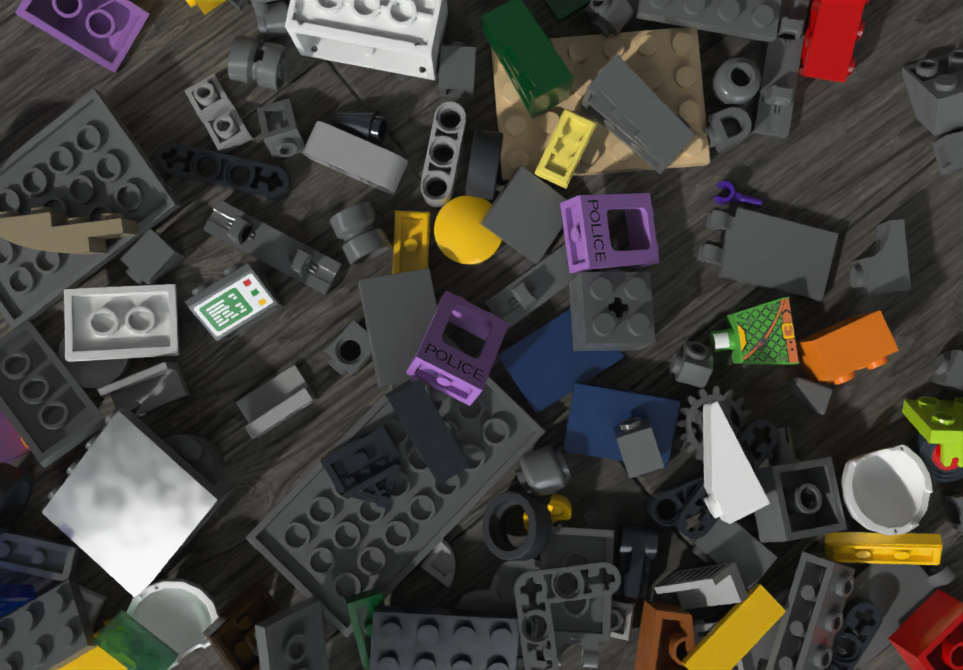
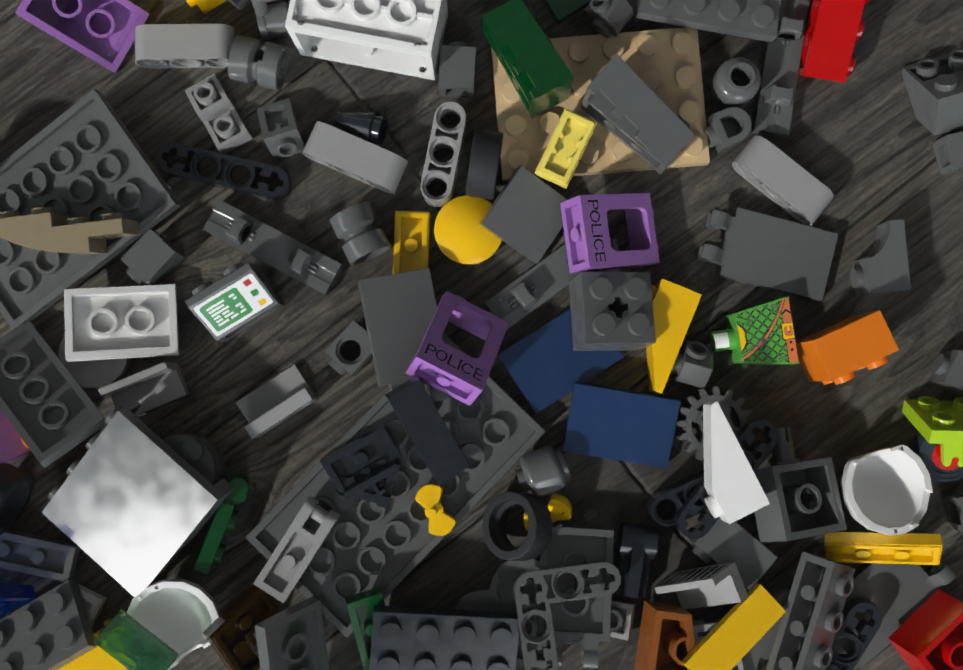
light grey tile [420,538,456,588] -> none
dark grey brick [613,417,664,478] -> none
dark purple hand [714,181,762,208] -> none
dark grey slope [786,377,832,415] -> none
none -> light grey beam [135,24,236,69]
none -> dark green hinge [194,473,250,574]
none -> light grey plate [253,496,340,603]
none -> yellow piece [415,483,457,536]
none -> yellow slope [646,278,702,394]
none -> light grey beam [732,135,834,226]

